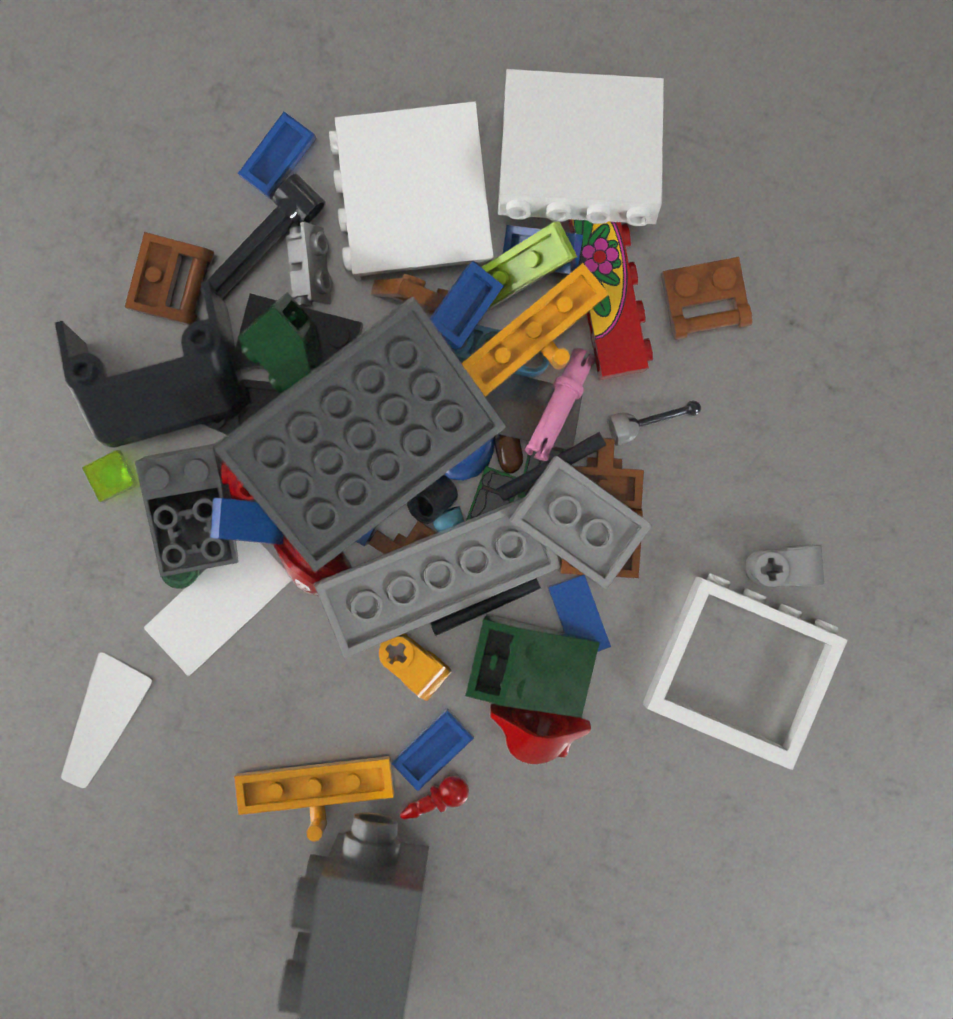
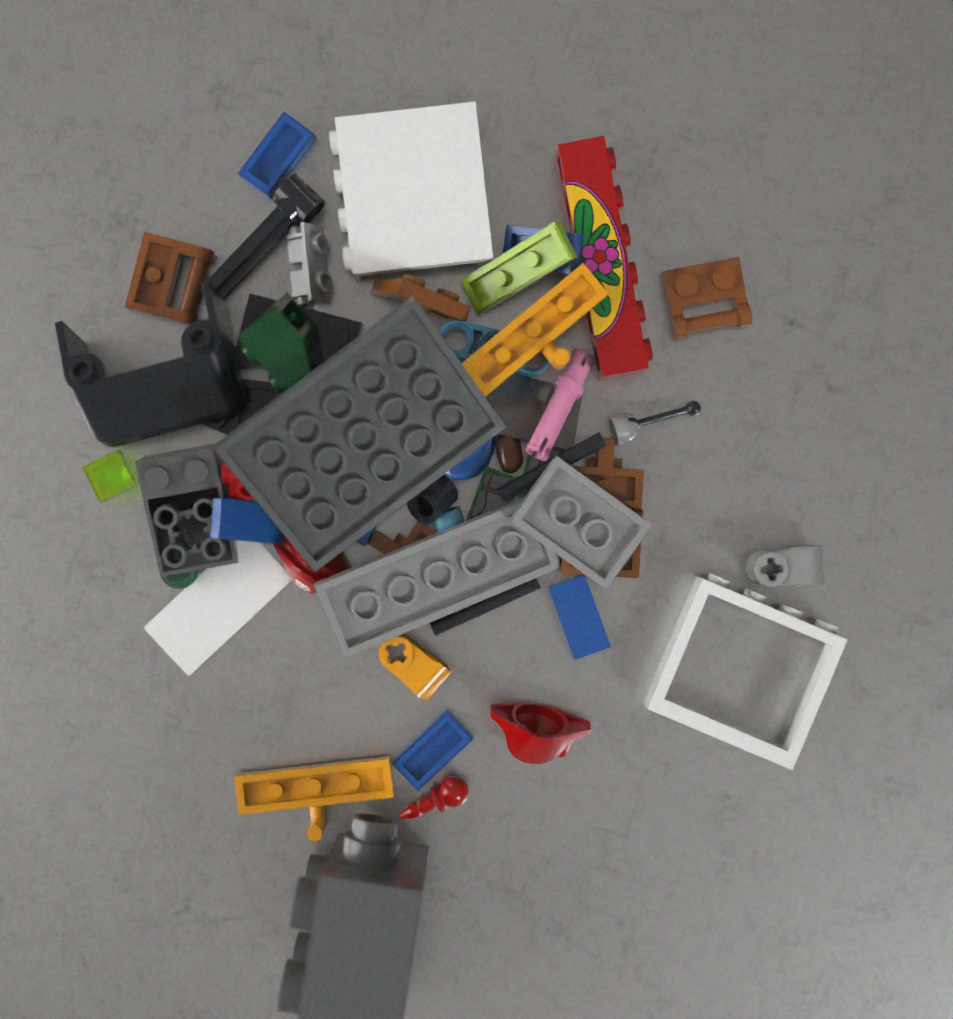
white sticker [61,652,152,788] -> none
blue tile [430,261,503,350] -> none
dark green slope [465,614,600,718] -> none
white panel [498,69,664,226] -> none

